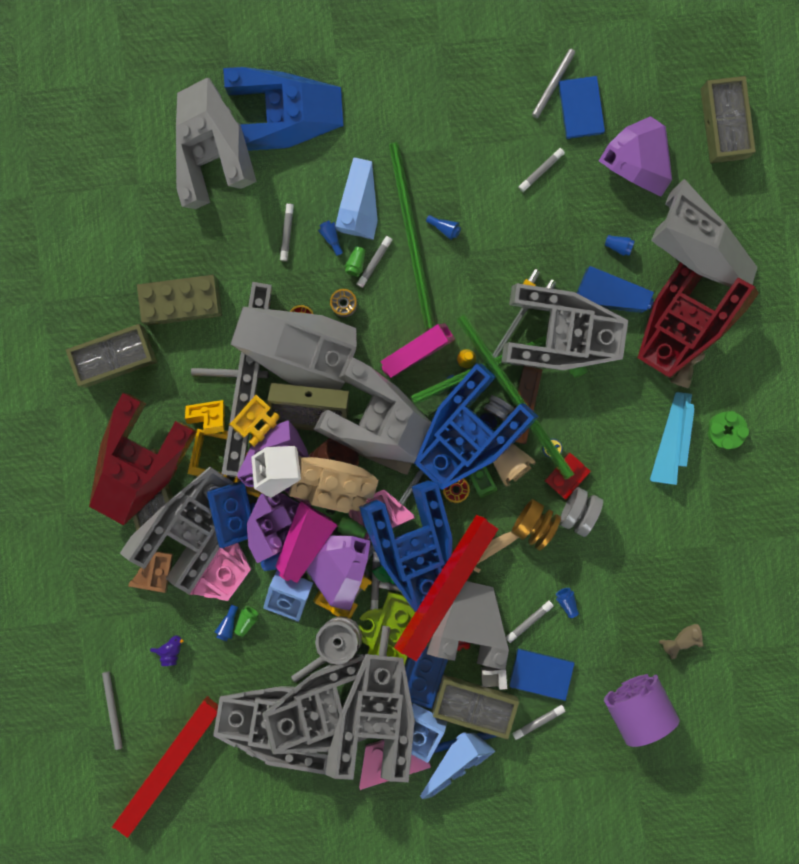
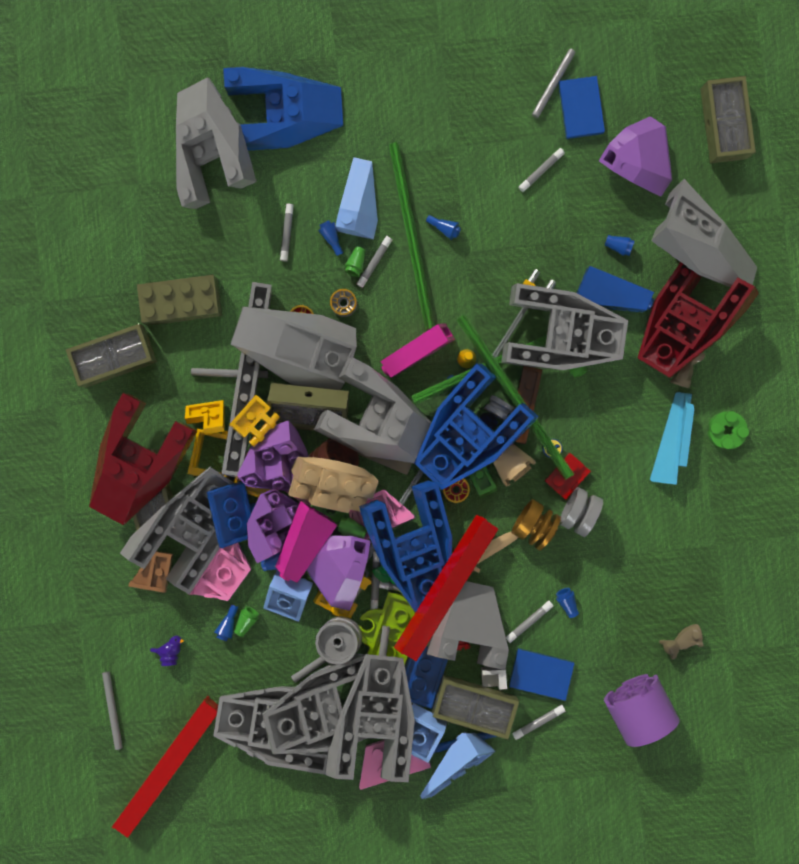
white slope [251,446,301,498] -> none

